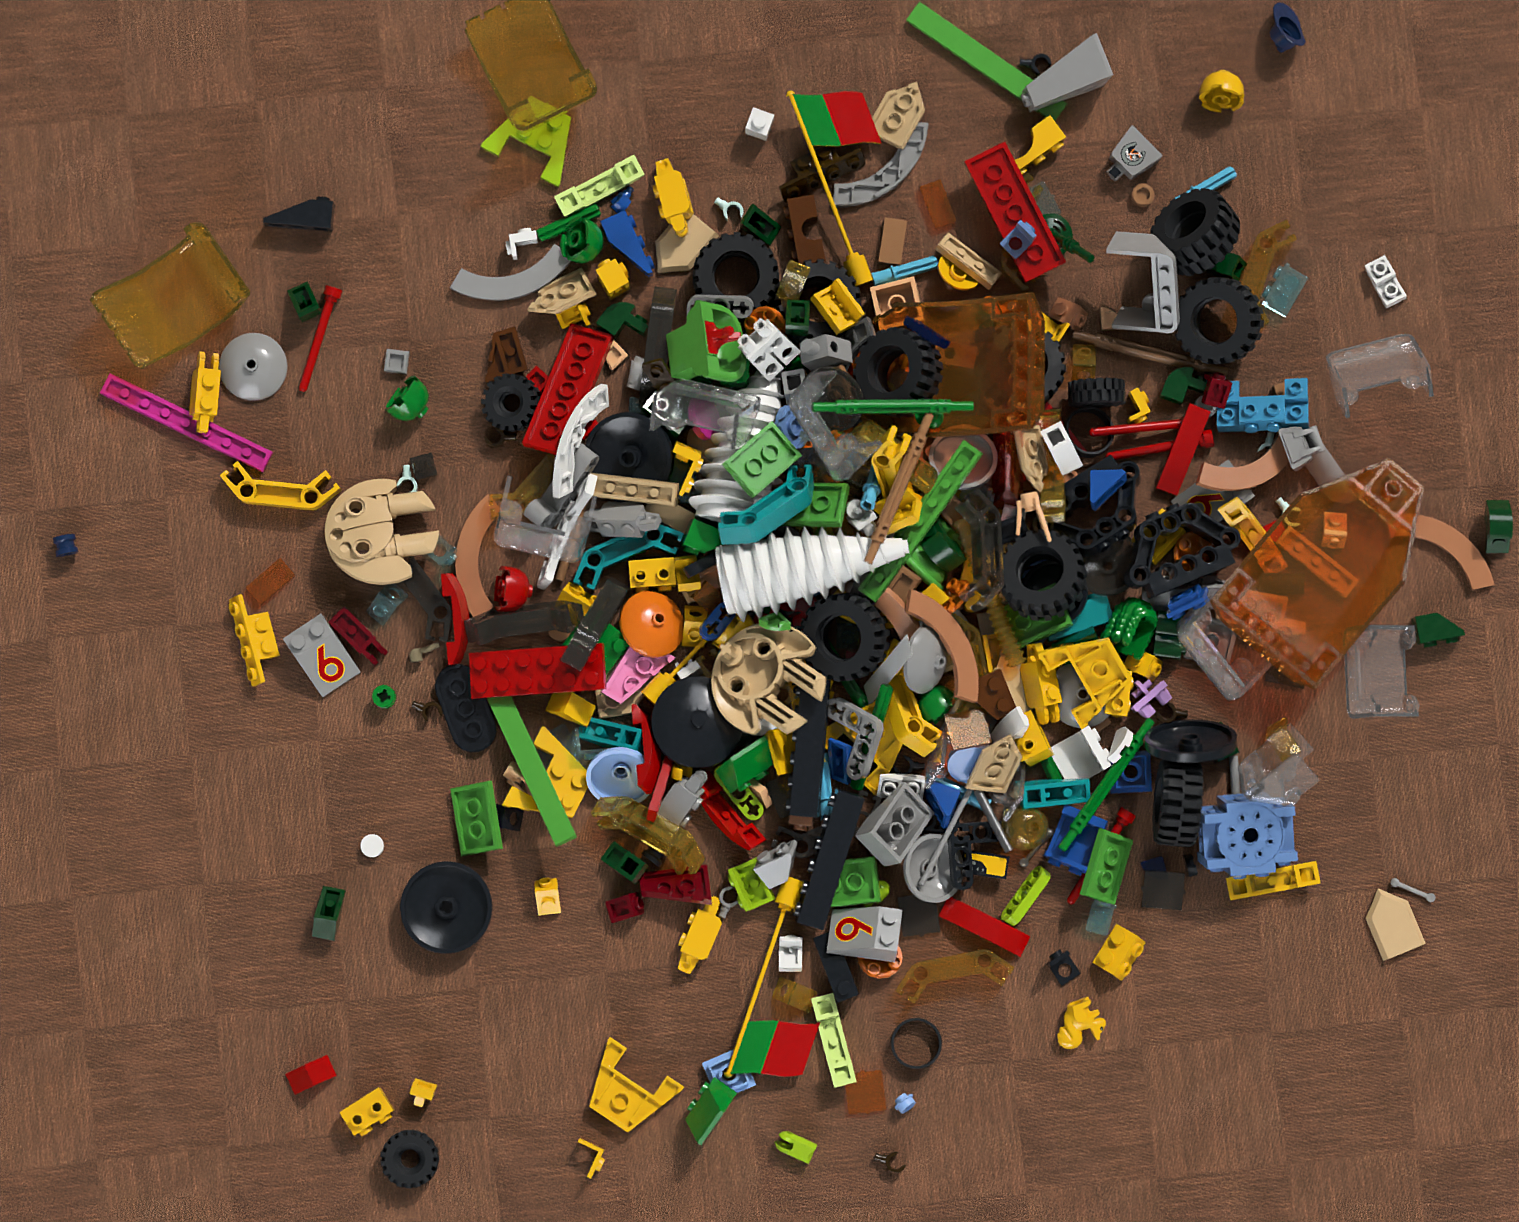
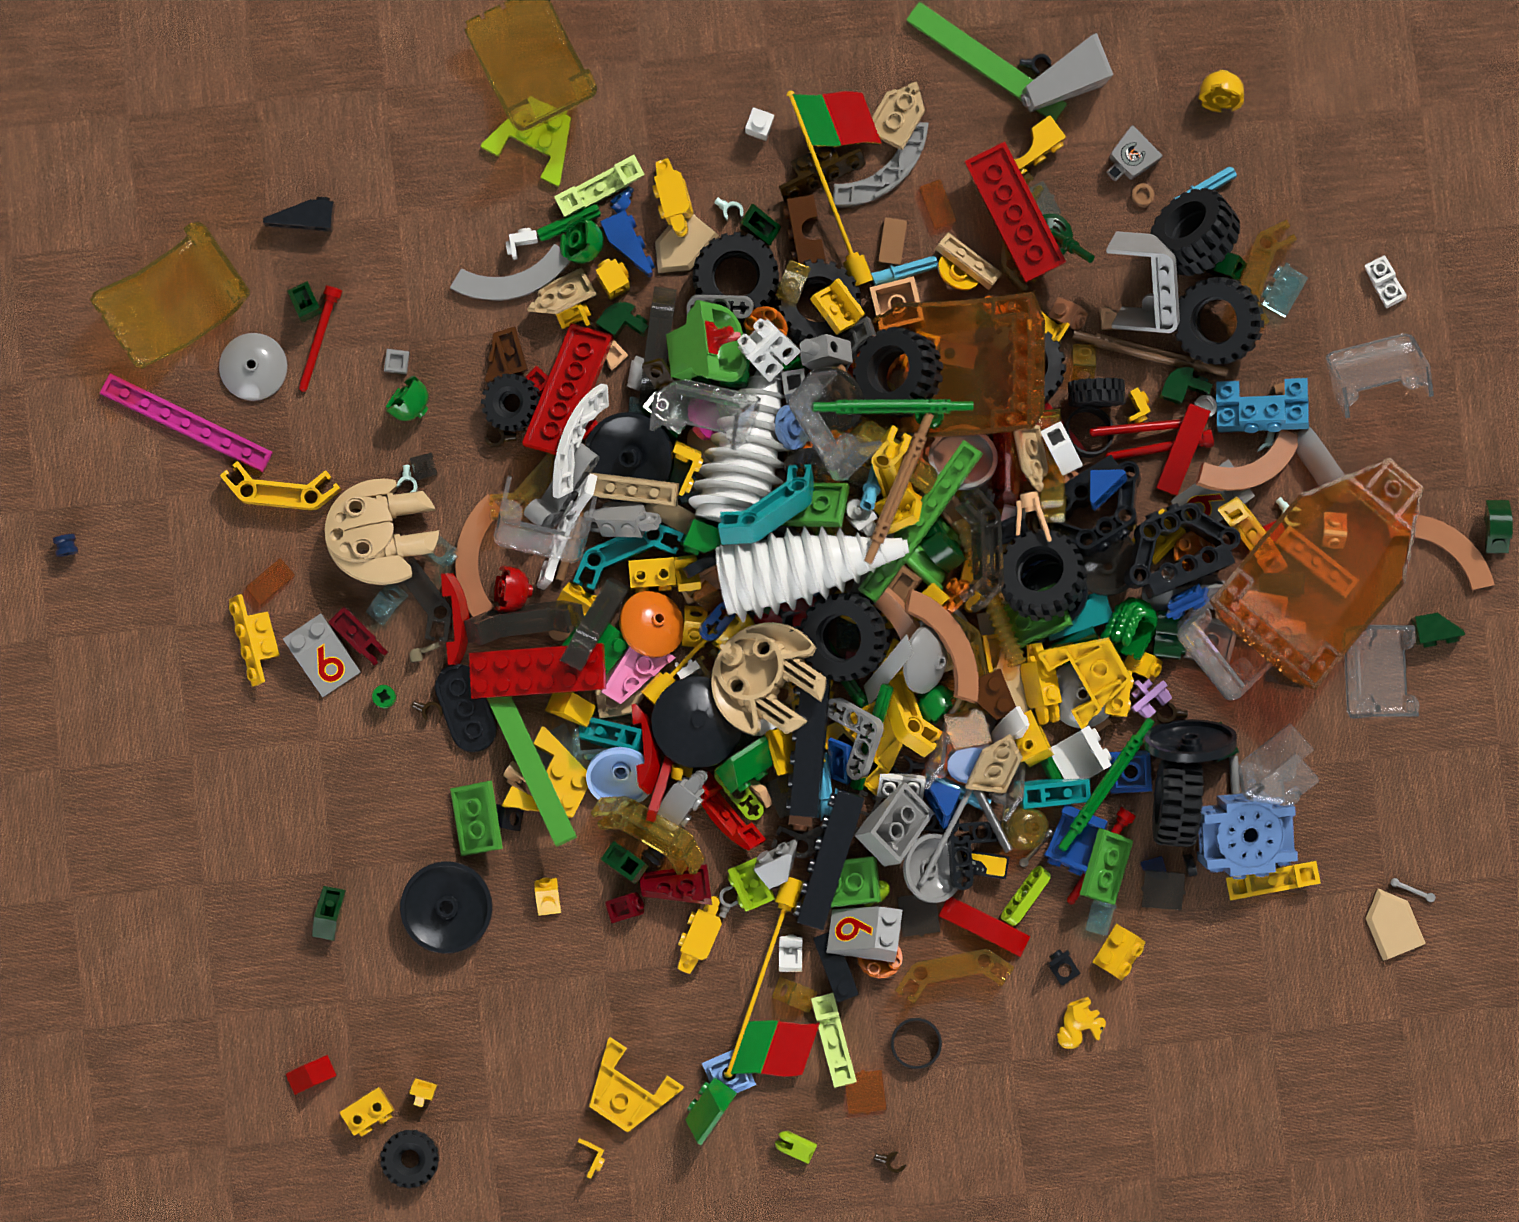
yellow hinge [189,351,221,433] -> none
white tile [361,834,384,857] -> none
bright green tile [722,421,802,499] -> none
bright green tile [759,611,791,631] -> none
dark green slope [785,299,810,336] -> none
light blue plate [895,1093,916,1114] -> none
clear blue tile [903,316,950,349] -> none
medium blue bracket [1000,220,1037,259] -> none
white tile [1108,727,1133,764] -> none
dark red bracket [1201,372,1233,409] -> none
clear yellow bracket [1266,717,1301,762] -> none
dark blue piece [1269,2,1305,53] -> none
light grey piece [1278,425,1325,471] -> none

